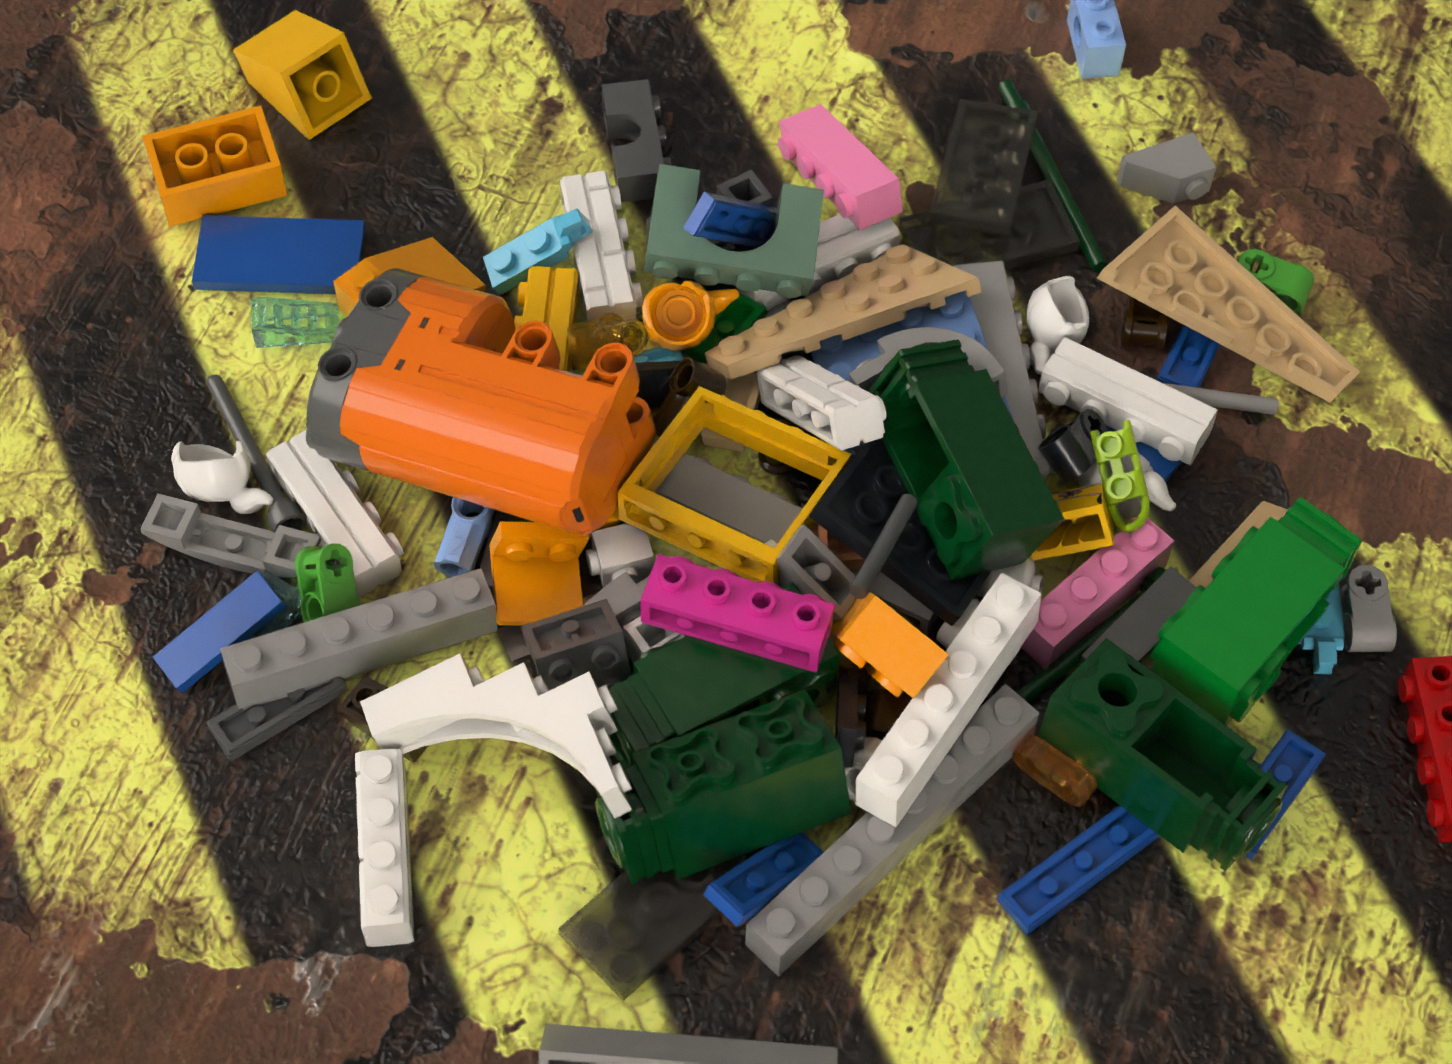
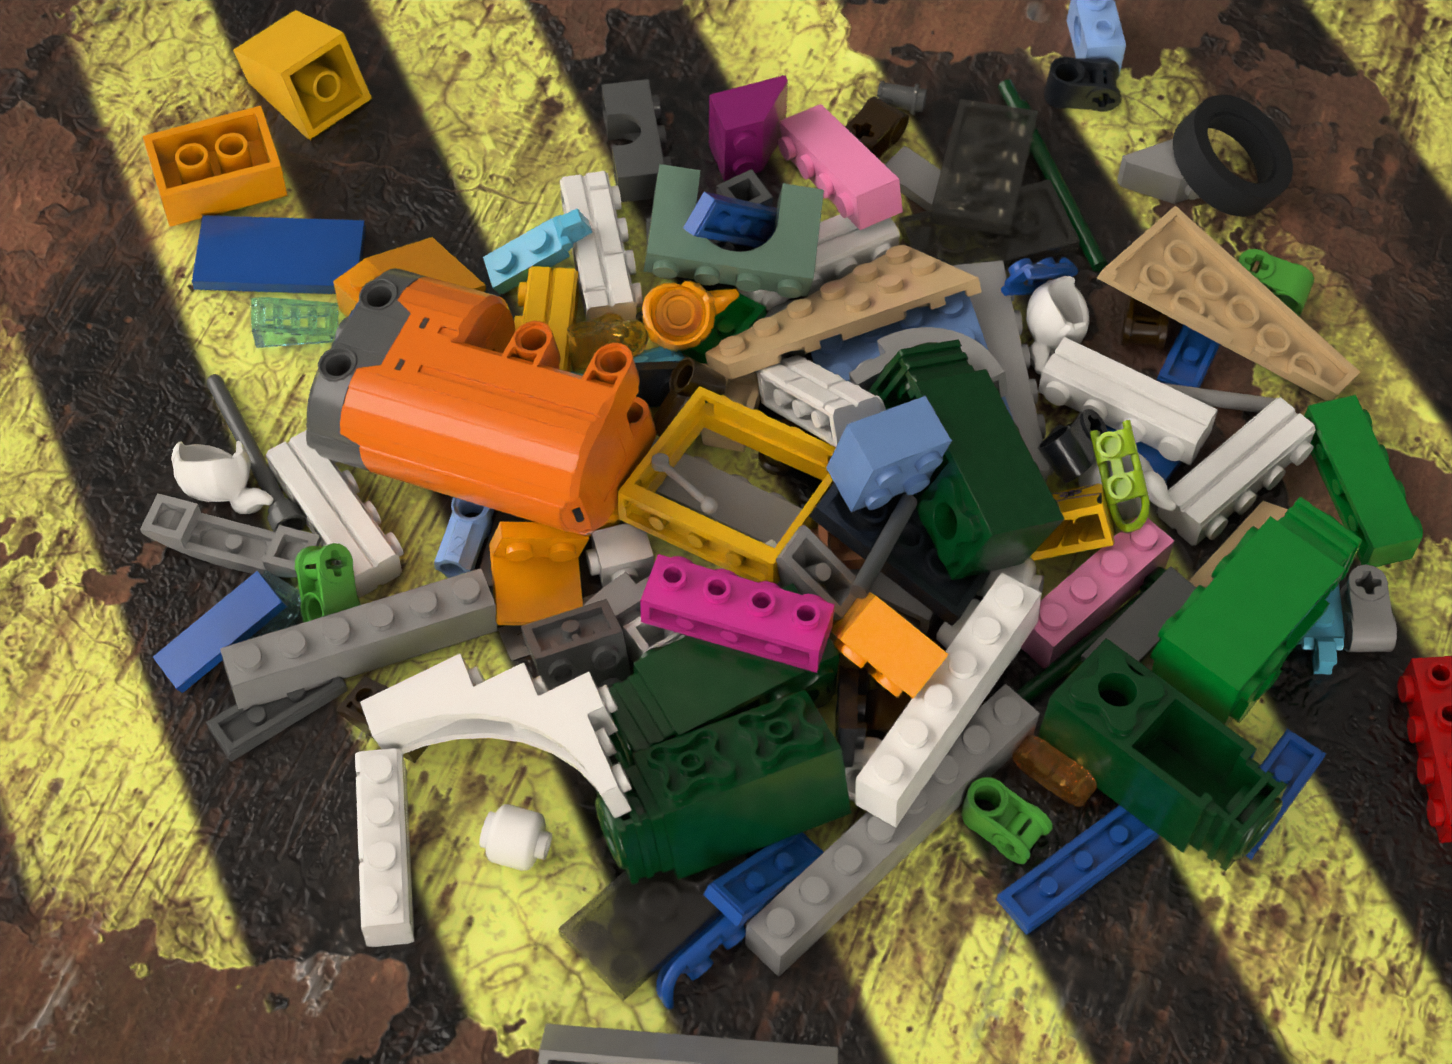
none -> white head [479,804,552,871]
none -> light grey hinge [652,453,718,514]
none -> blue piece [656,913,746,1010]
none -> magenta slope [709,75,788,181]
none -> medium blue brick [826,396,952,512]
none -> dark brown piece [846,96,909,159]
none -> dark grey pin [877,81,927,115]
none -> light grey tile [884,146,967,220]
none -> bright green piece [961,777,1053,864]
none -> blue piece [1001,257,1078,296]
none -> black piece [1043,56,1121,112]
none -> white brick [1157,397,1316,546]
none -> black tyre [1173,95,1293,217]
none -> green brick [1304,395,1423,567]

